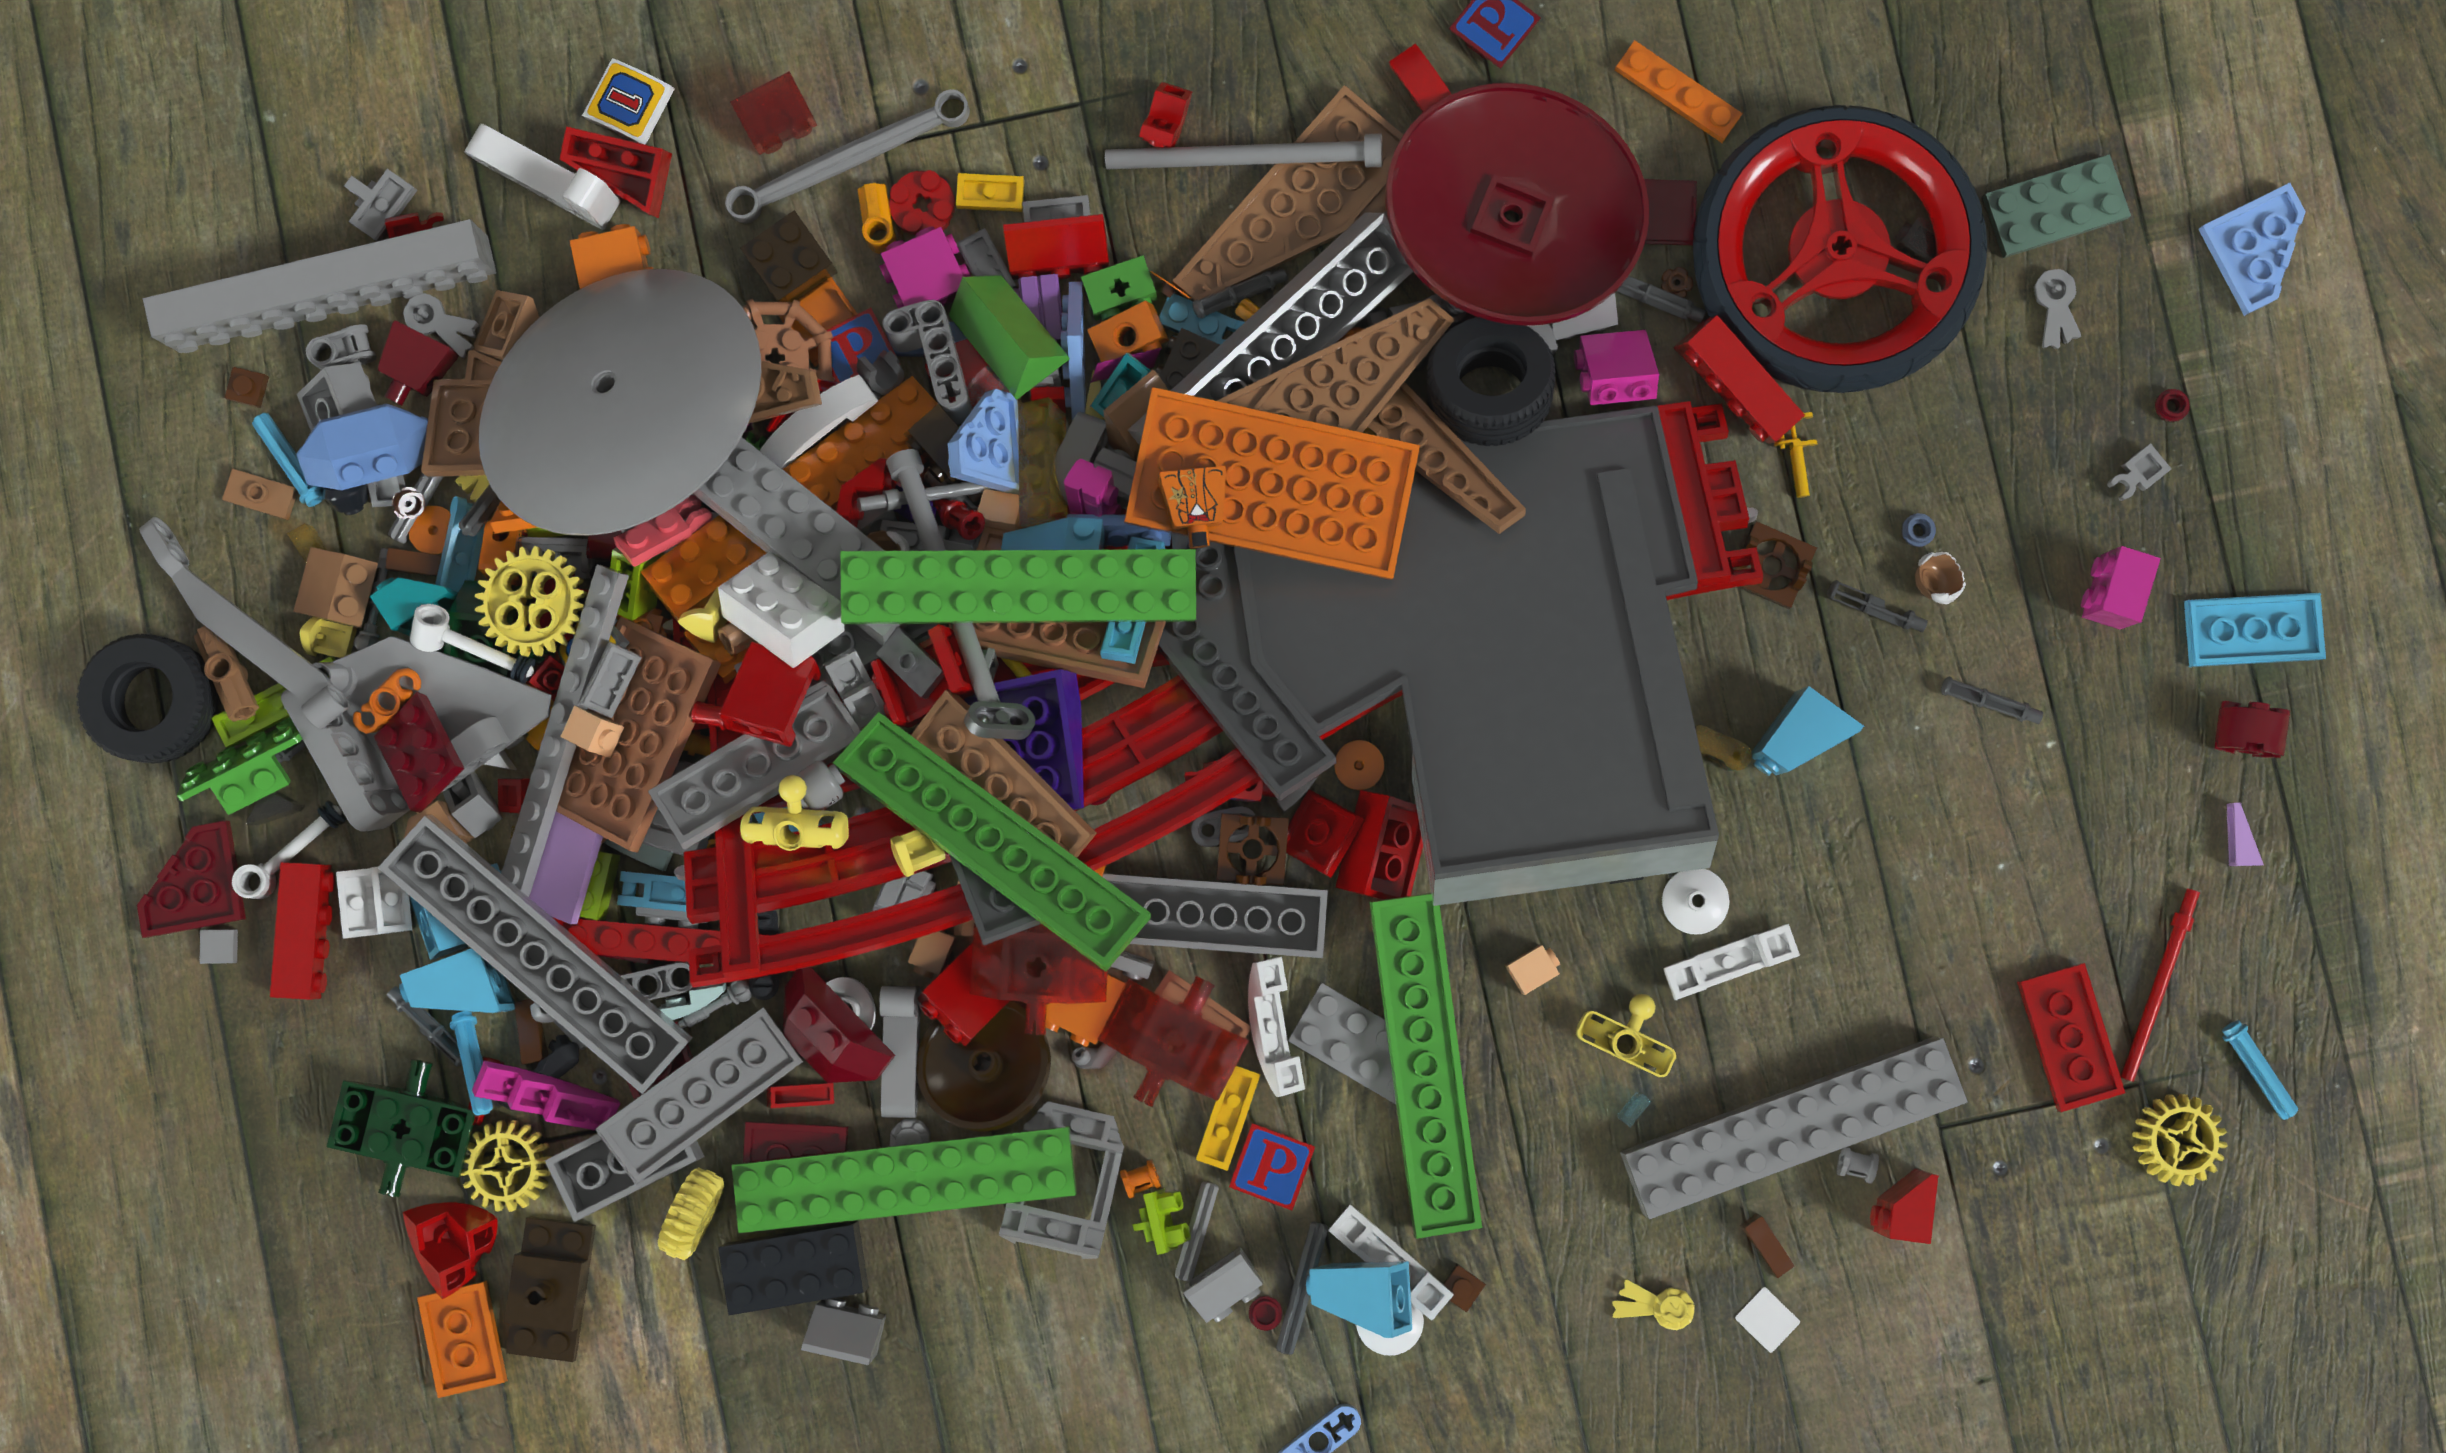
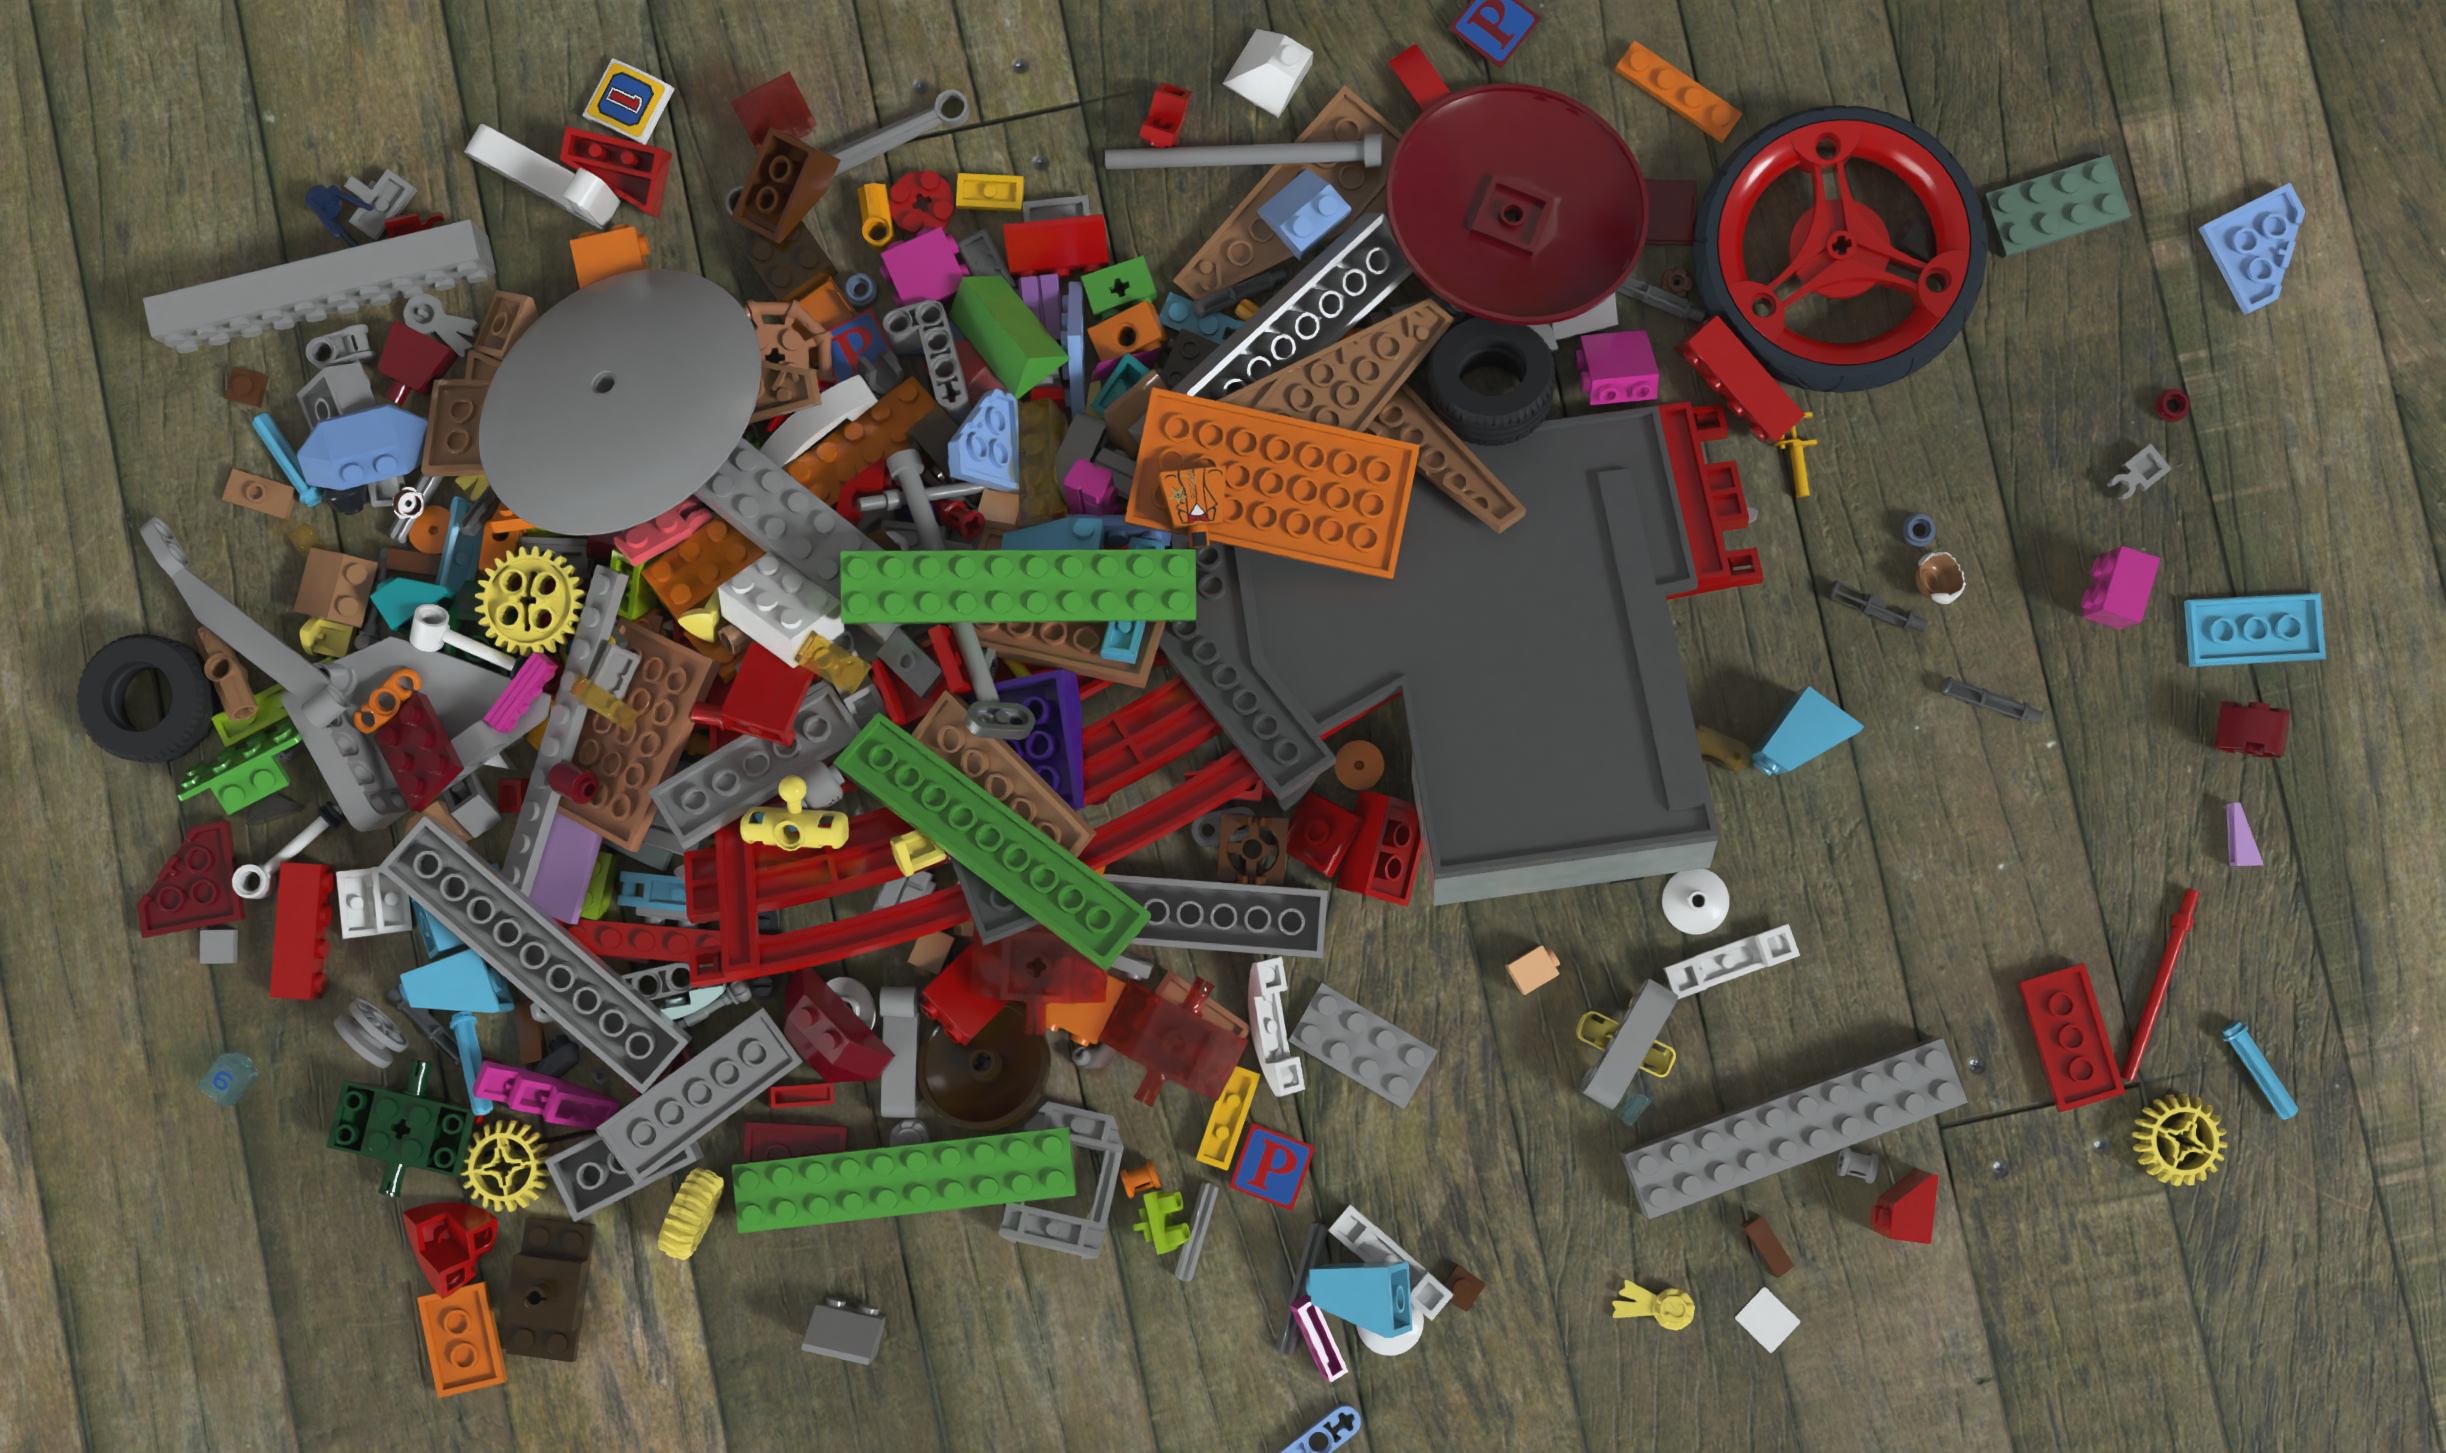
light nougat brick [561,705,624,758] -> none
black brick [718,1221,869,1316] -> none
piece [1149,271,1191,300] -> none
light grey slope [1183,1247,1263,1323] -> none
dark red plate [1249,1296,1283,1331] -> none
bright green plate [1370,893,1482,1239] -> none
reddish brown piece [1733,521,1817,609] -> none
light grey piece [2034,269,2081,349] -> none
none -> clear light blue brick [196,1052,260,1107]
none -> dark blue plant [305,184,373,248]
none -> light grey wheel [333,997,409,1068]
none -> dark pink piece [484,652,558,733]
none -> dark red brick [548,762,599,804]
none -> clear yellow piece [569,673,640,731]
none -> reddish brown slope [731,126,841,243]
none -> clear yellow plate [794,630,872,695]
none -> sand blue plate [844,273,877,307]
none -> white slope [1222,29,1313,119]
none -> light blue slope [1257,168,1351,261]
none -> dark pink piece [1289,1294,1348,1382]
none -> light grey beam [1578,978,1678,1110]

